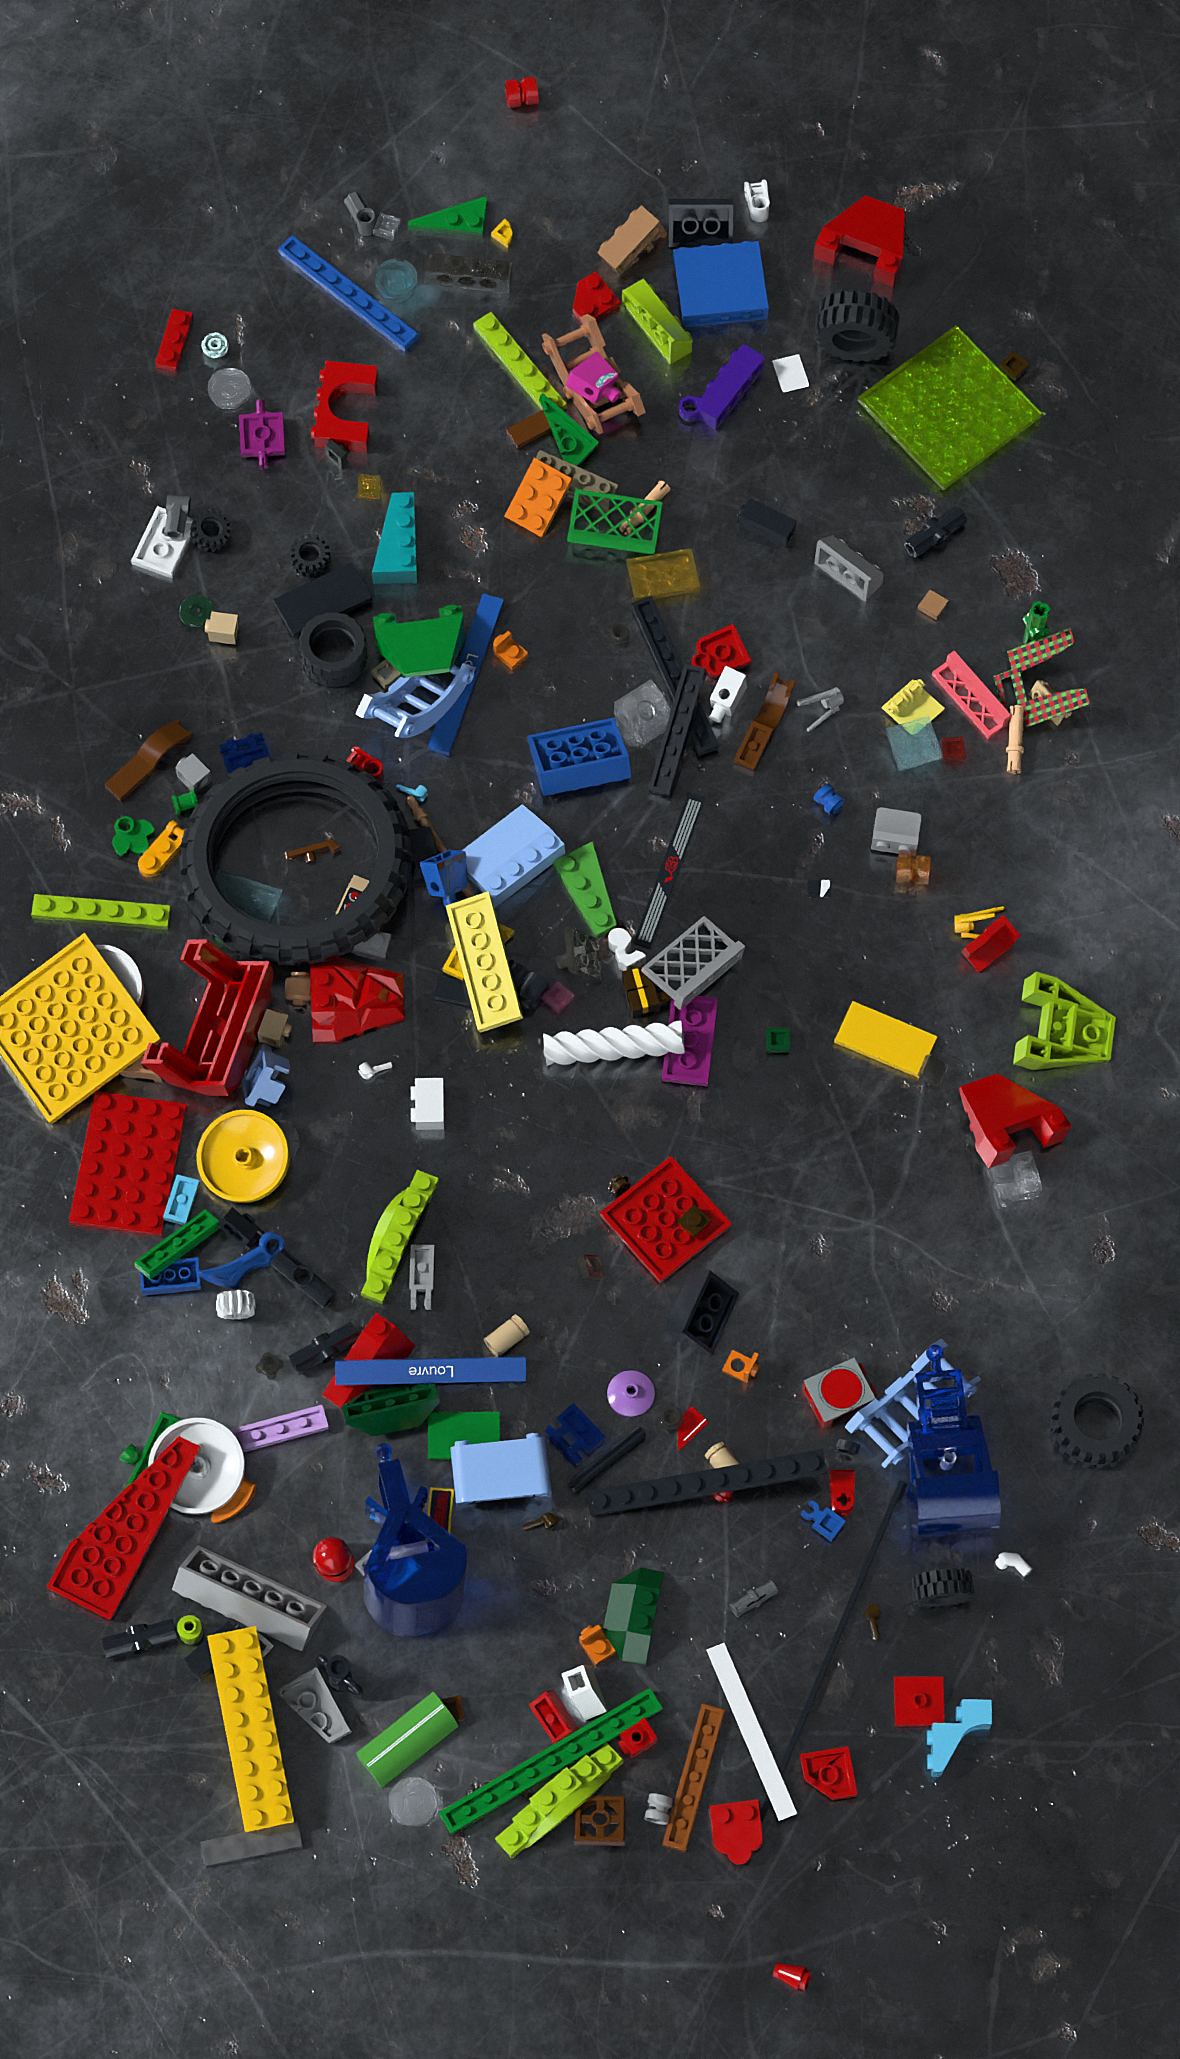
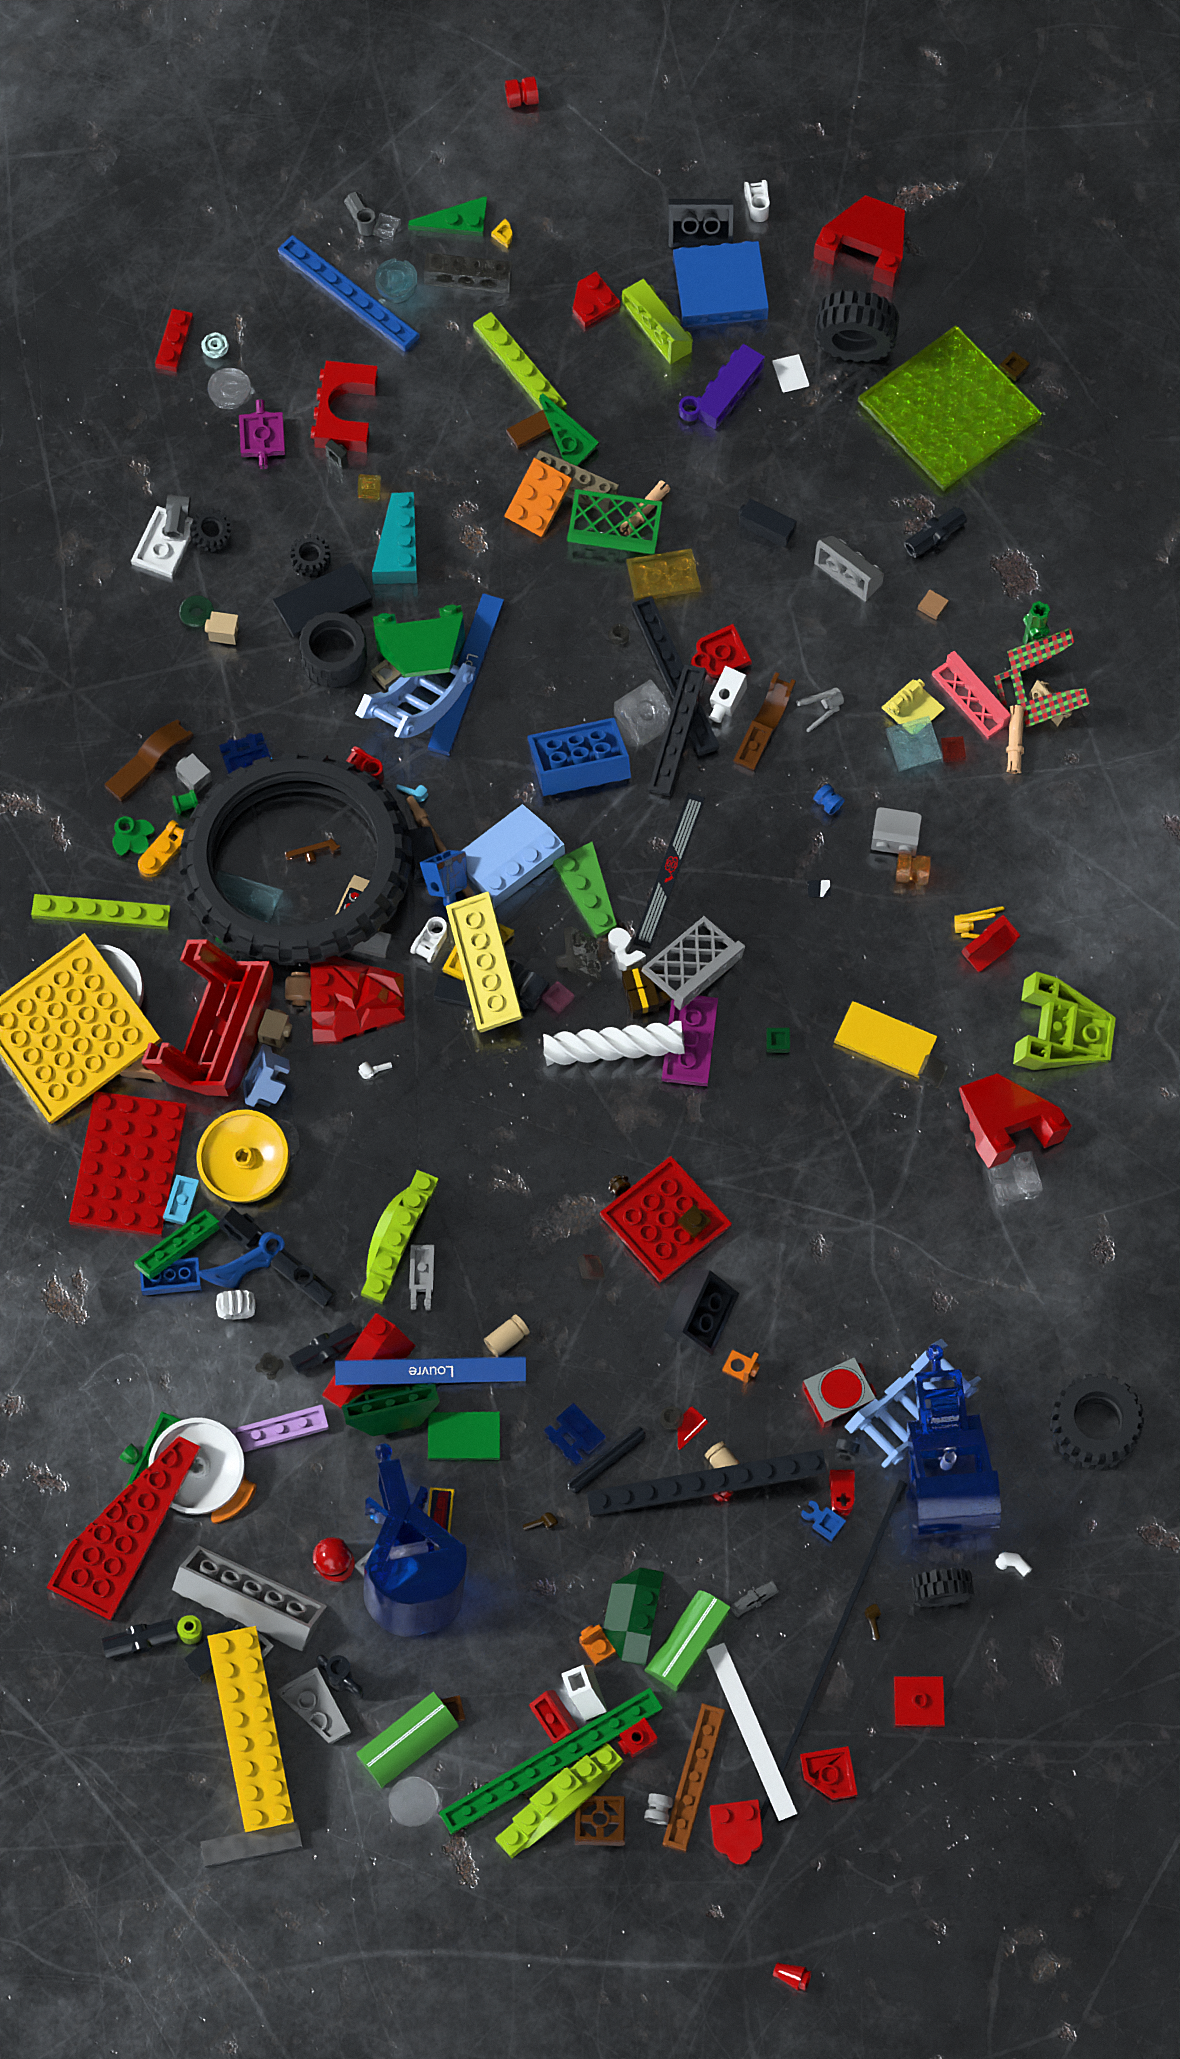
white brick [411,1078,444,1130] -> none
light blue windscreen [450,1433,552,1506] -> none
orange bracket [493,630,528,671] -> none
nougat fence [542,314,646,434] -> none
dark pink torso [566,351,621,403] -> none
medium nougat wedge [597,205,668,275] -> none
medium lavender dish [607,1370,655,1417] -> none
medium azure arch [927,1699,992,1777] -> none
none -> white piece [410,917,448,963]
none -> bright green brick [644,1590,731,1692]

